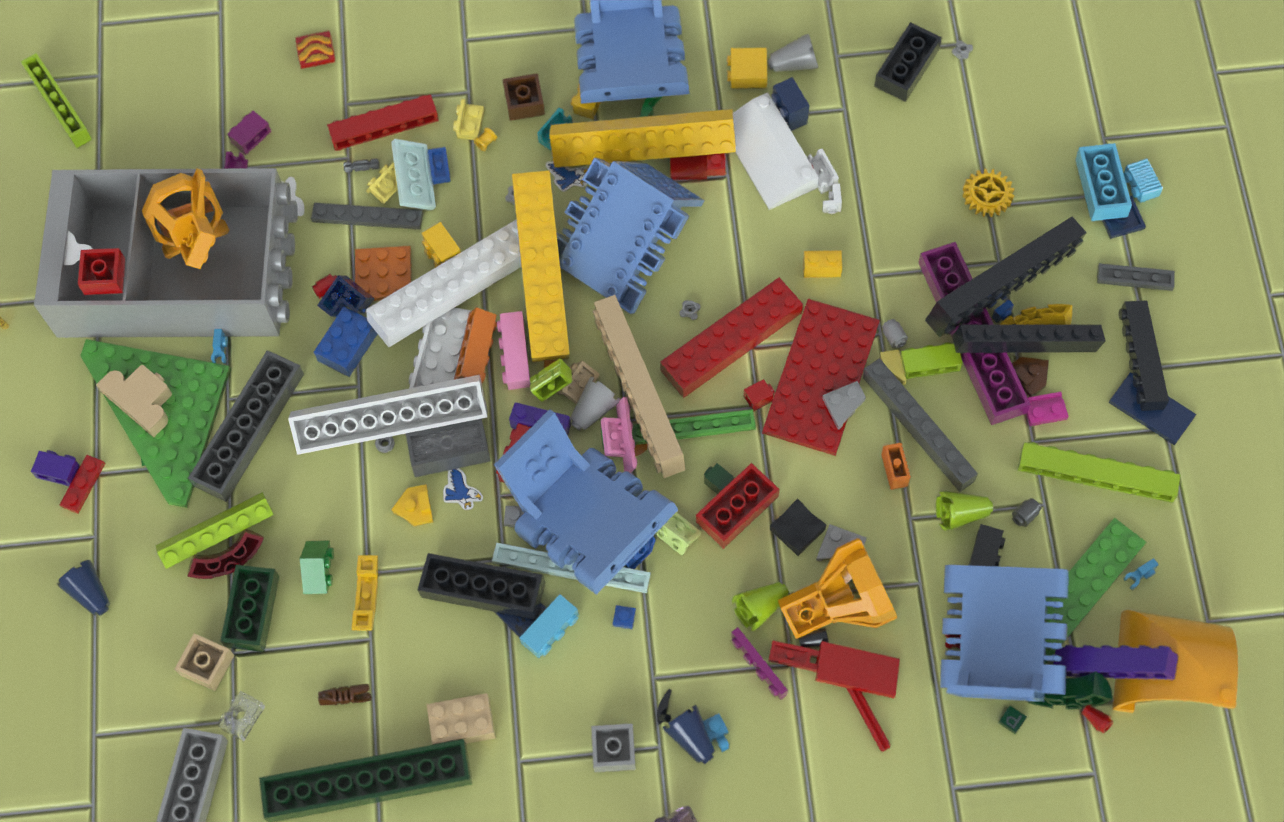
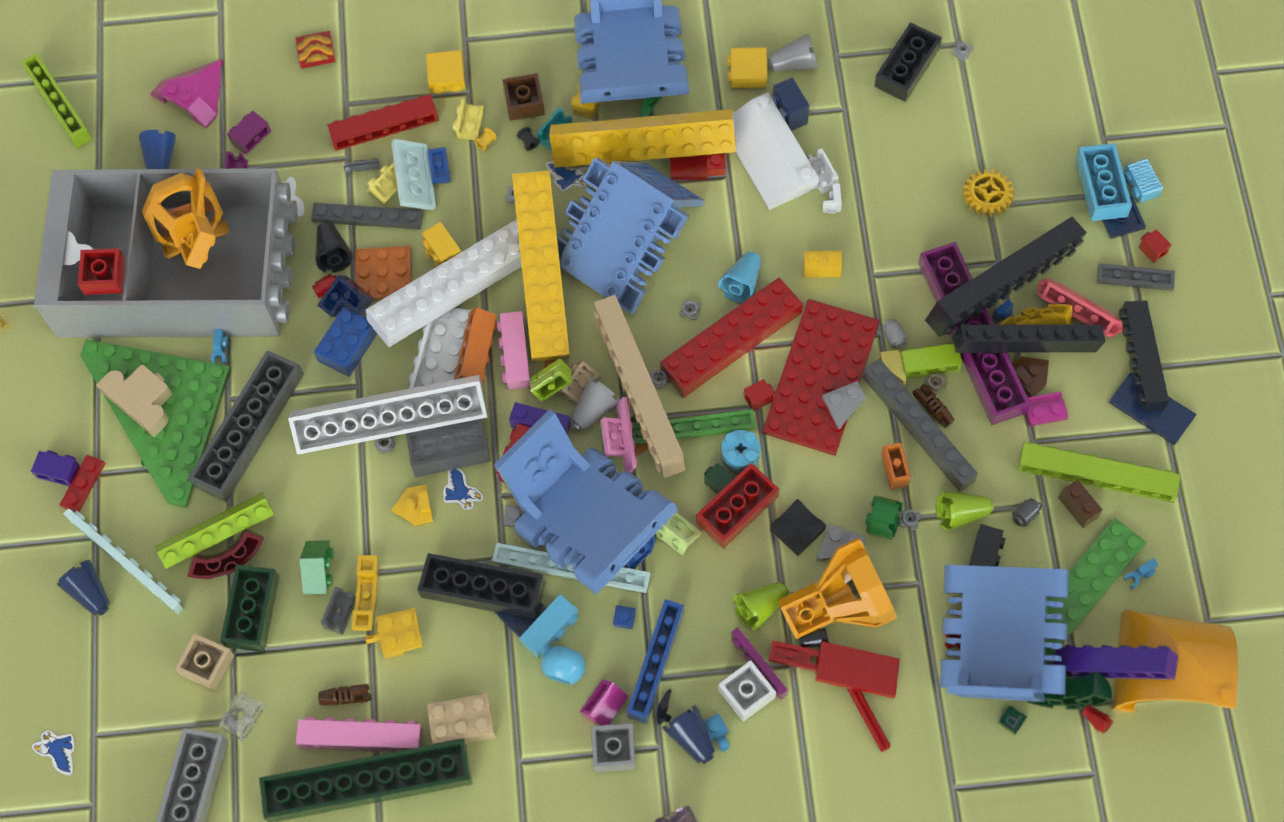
none -> sticker [32,730,75,775]
none -> light aqua plate [63,508,183,614]
none -> blue cone [139,130,176,169]
none -> dark pink wedge [150,59,223,129]
none -> bright pink brick [296,717,423,752]
none -> black cone [316,222,353,273]
none -> dark grey hinge [321,586,356,635]
none -> yellow plate [365,608,423,659]
none -> yellow brick [426,50,466,94]
none -> black bush [517,127,540,151]
none -> medium azure piece [541,646,586,685]
none -> dark pink brick [580,679,628,726]
none -> blue brick [627,599,684,724]
none -> light grey plate [650,370,668,388]
none -> medium azure cone [718,252,761,303]
none -> white brick [718,660,776,722]
none -> medium azure brick [721,430,760,474]
none -> green brick [865,495,903,540]
none -> light grey plate [899,509,921,530]
none -> reddish brown hinge [912,384,955,428]
none -> dark tan plate [924,373,947,394]
none -> coral brick [1037,278,1123,337]
none -> reddish brown brick [1058,479,1103,528]
none -> red brick [1139,229,1172,263]

